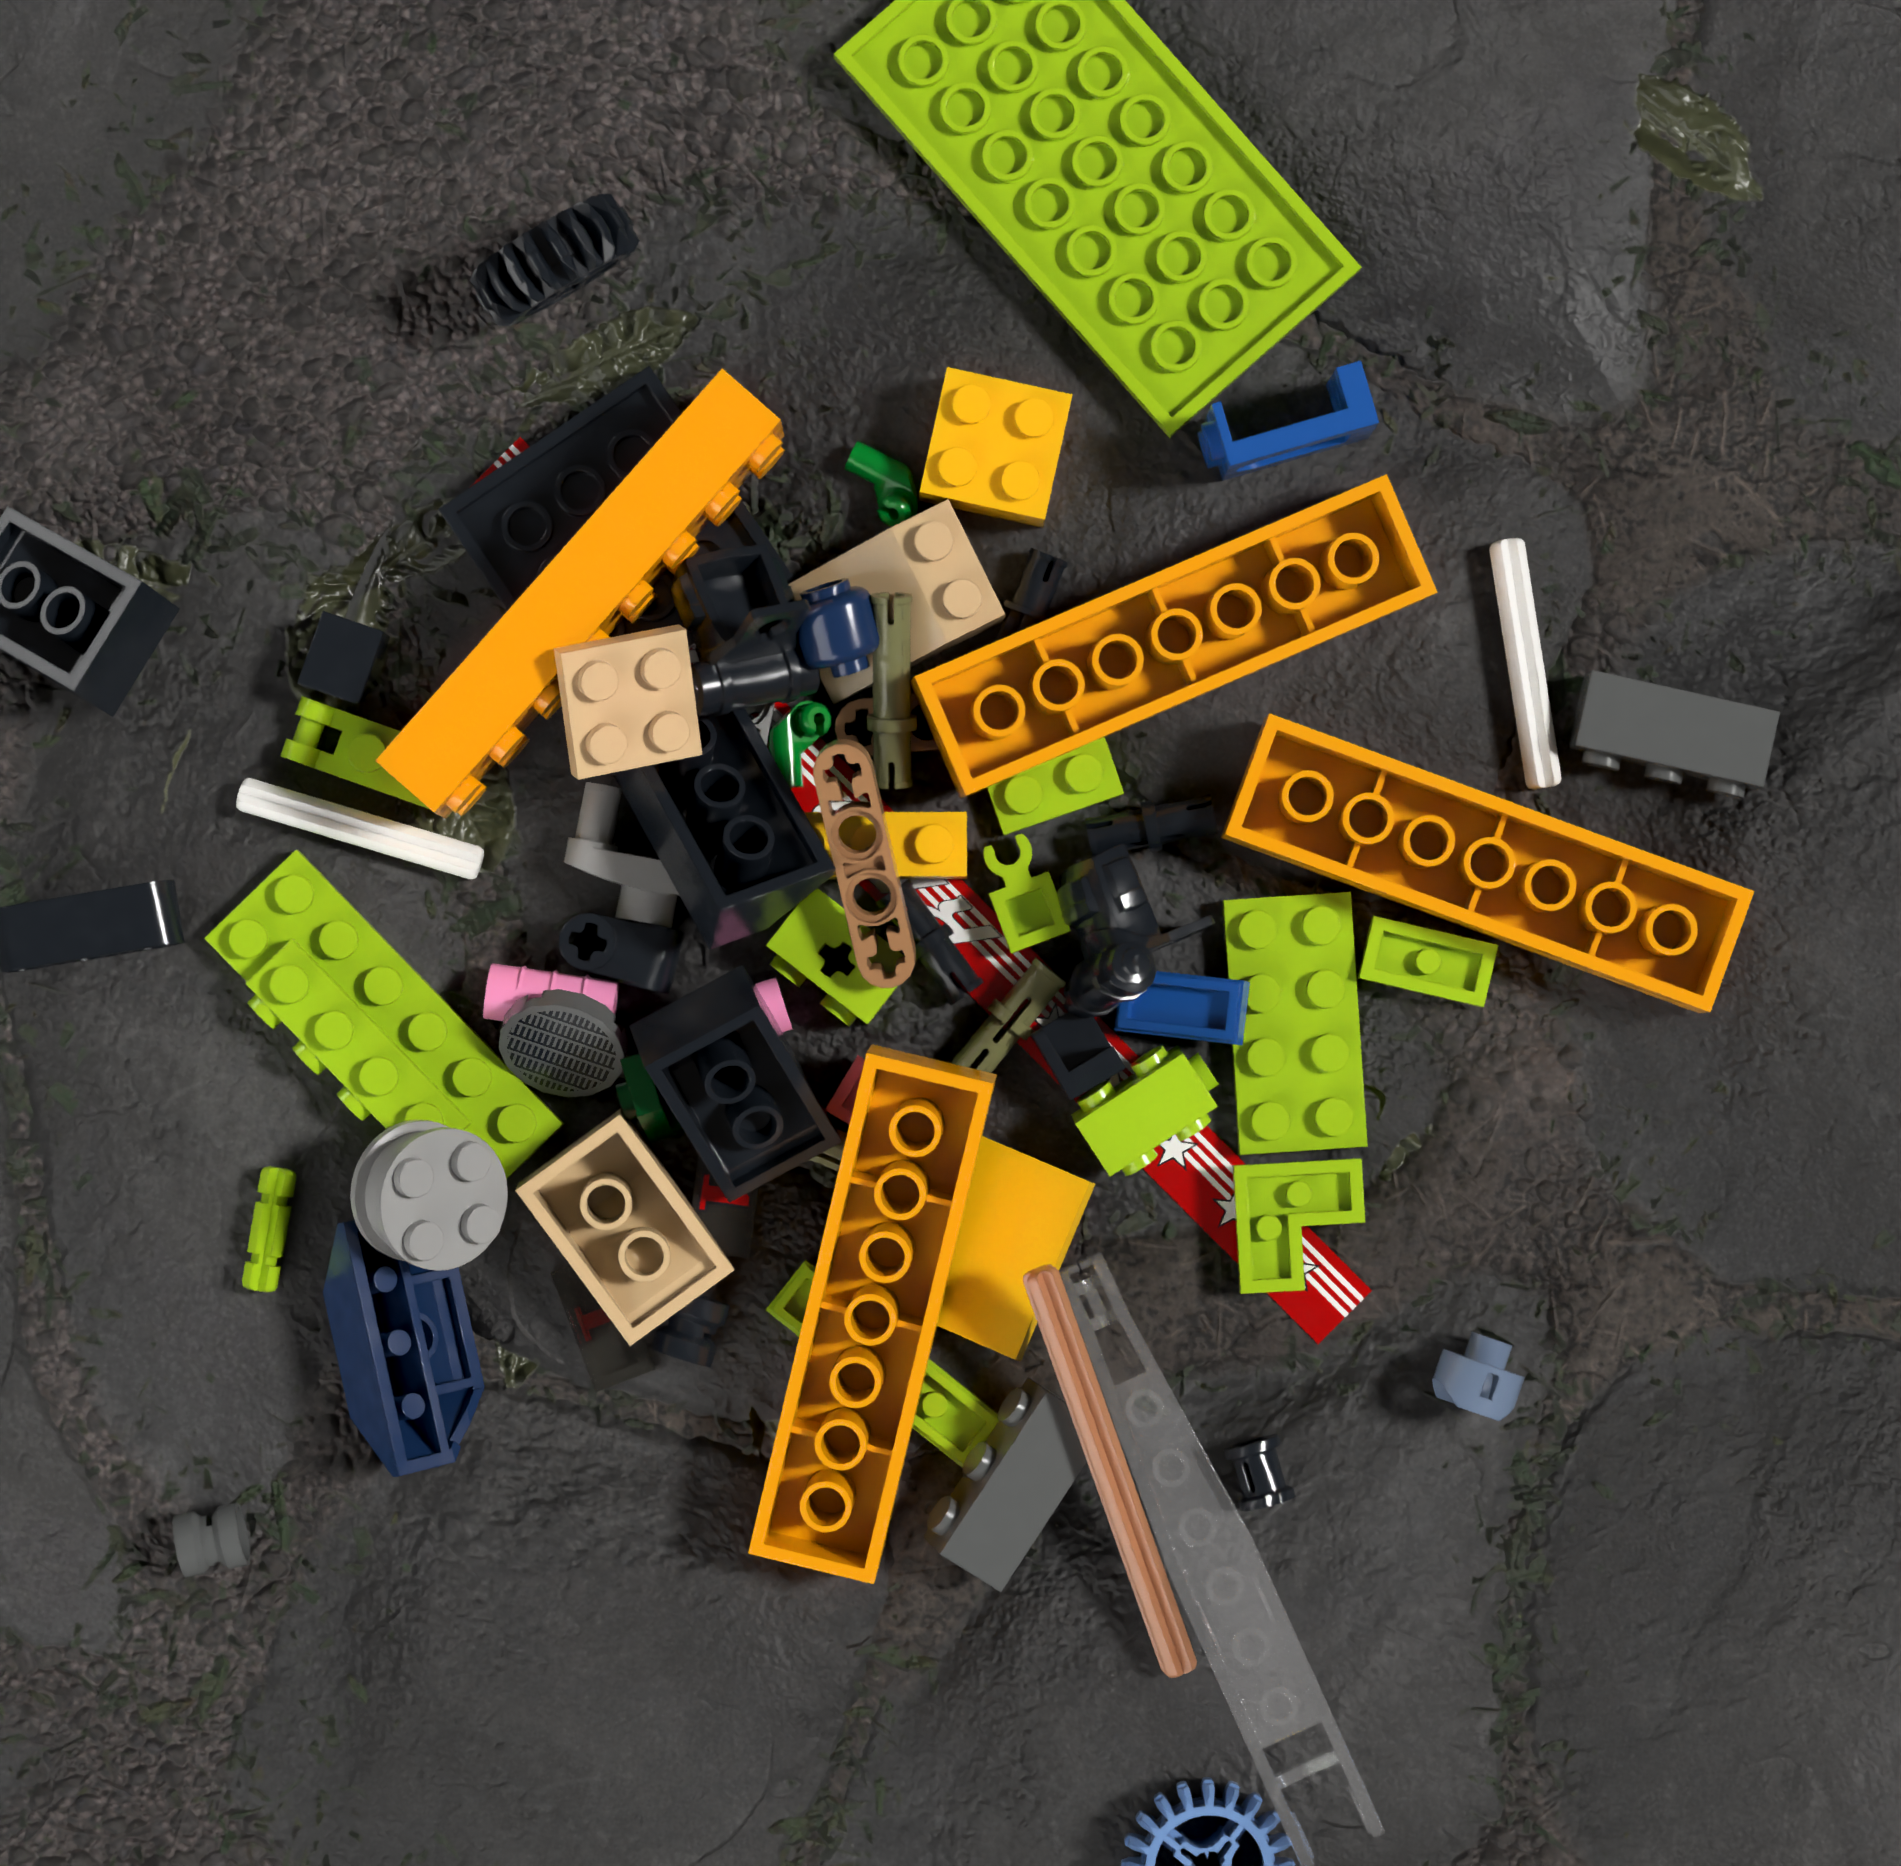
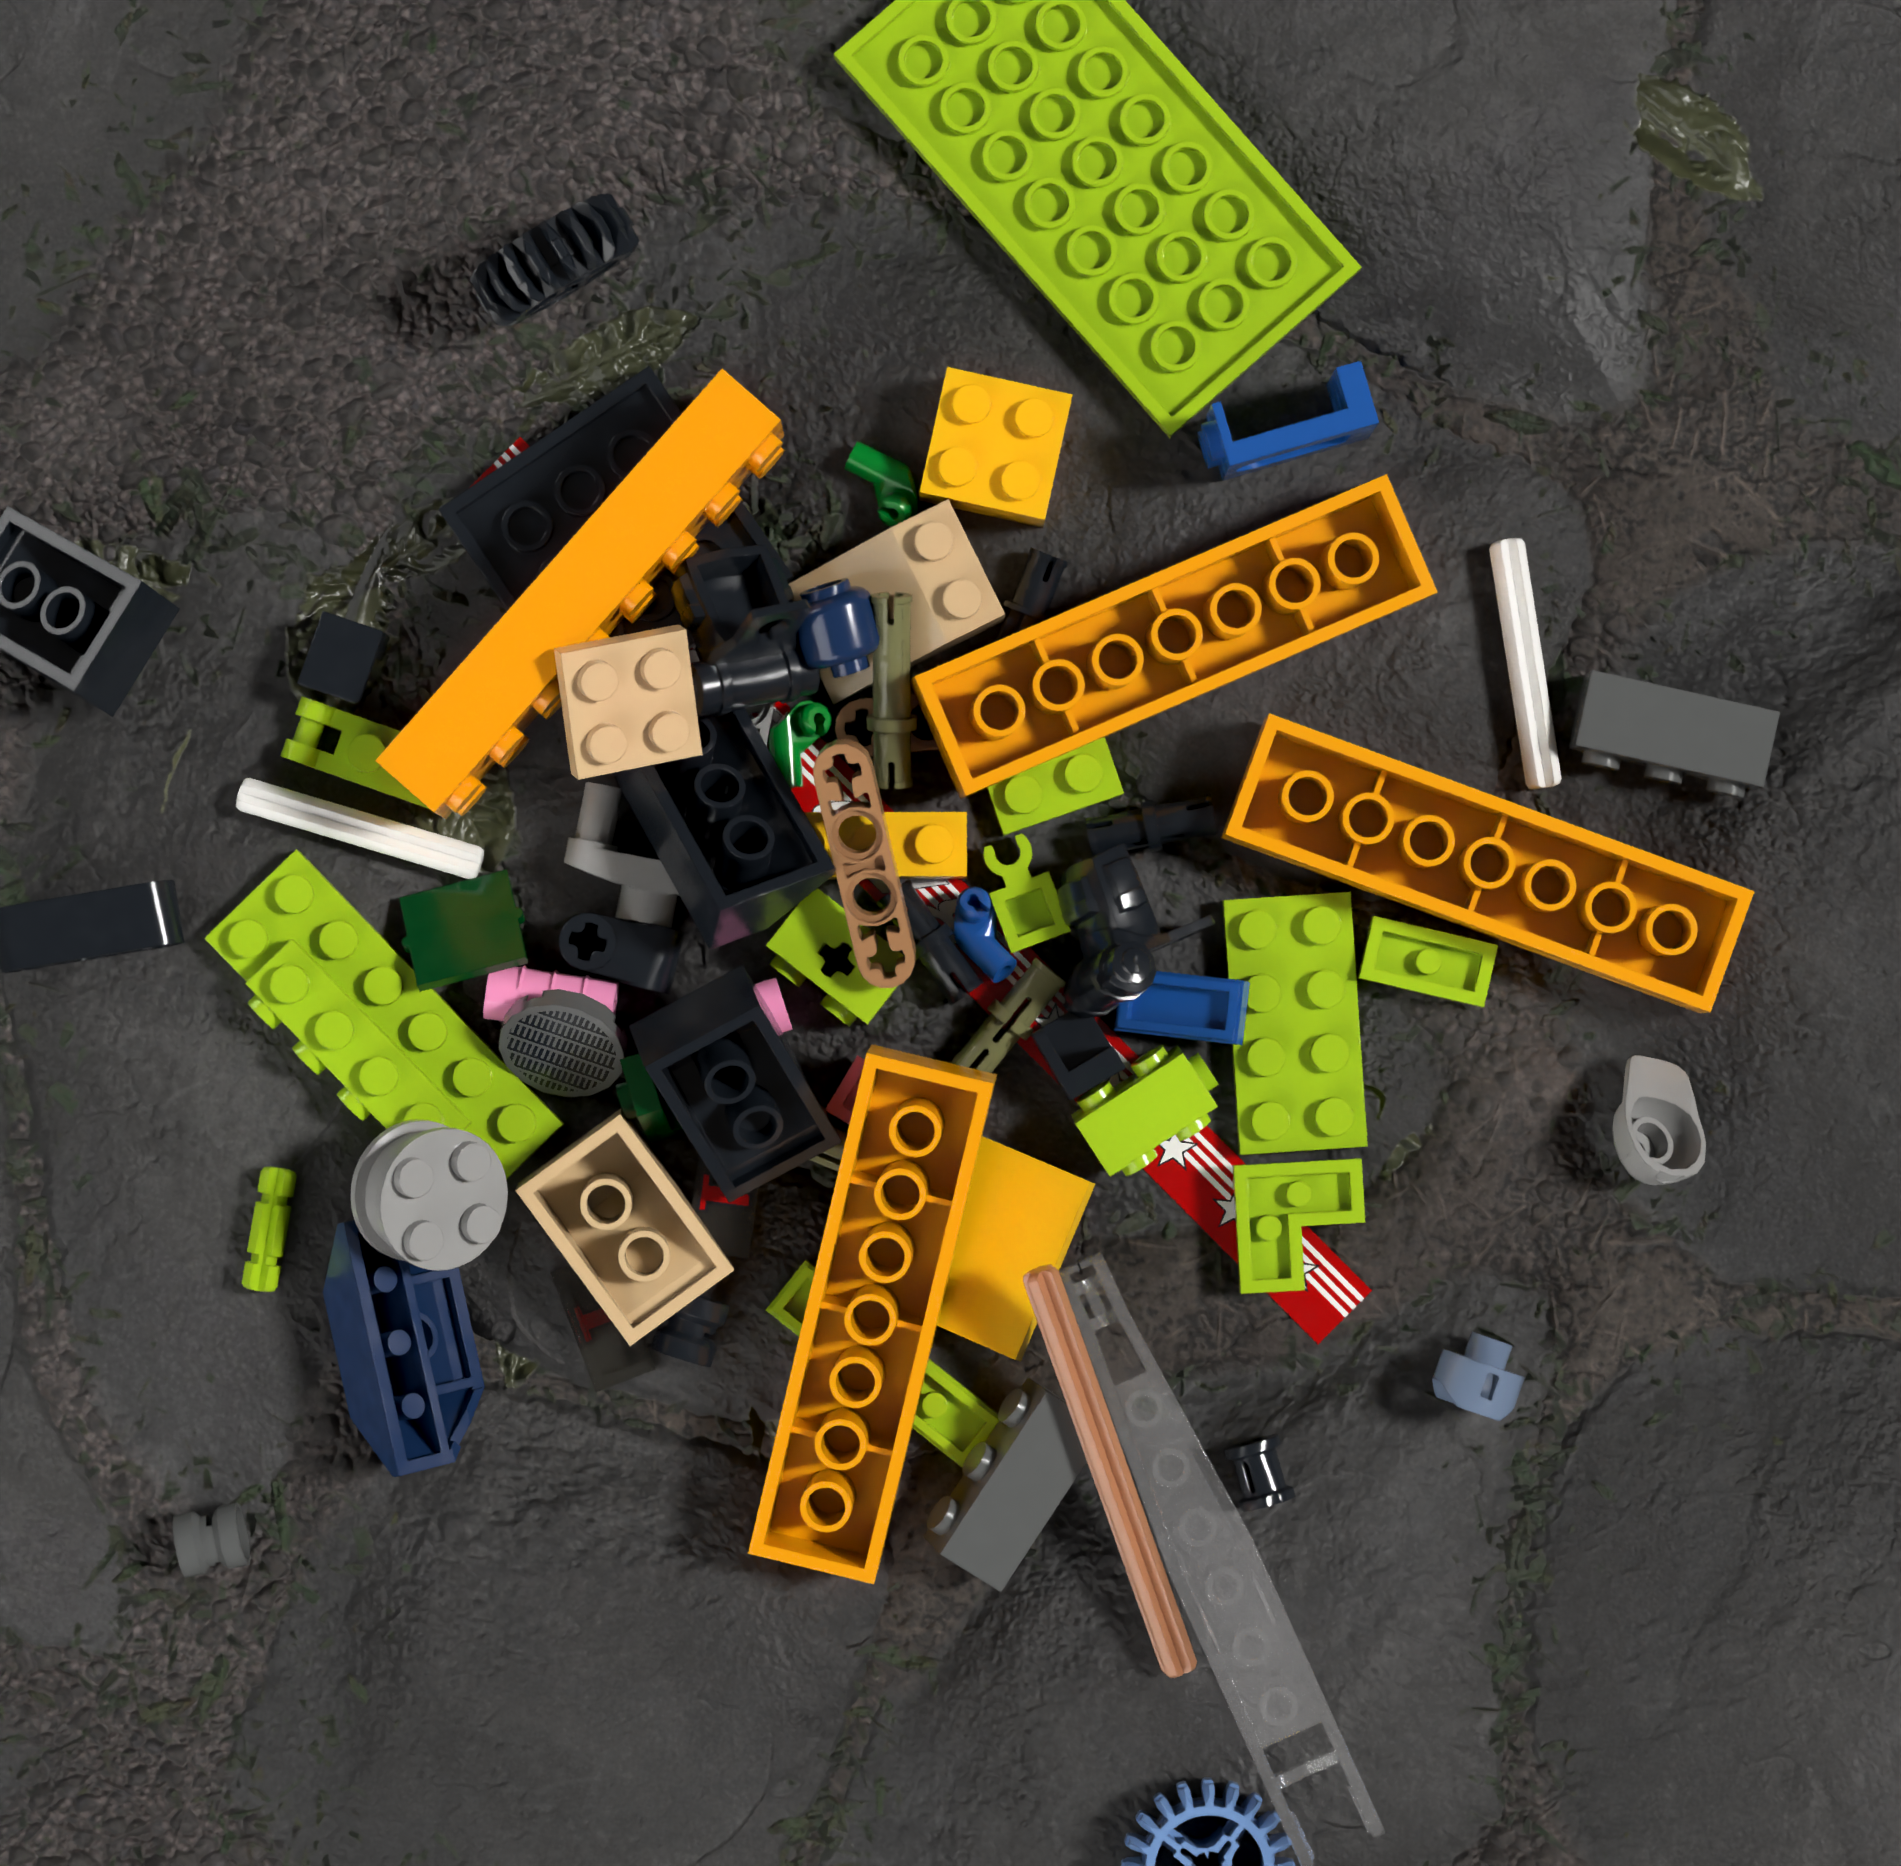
none -> dark green piece [399,869,528,992]
none -> blue arm [954,887,1017,983]
none -> light grey cap [1612,1055,1706,1185]

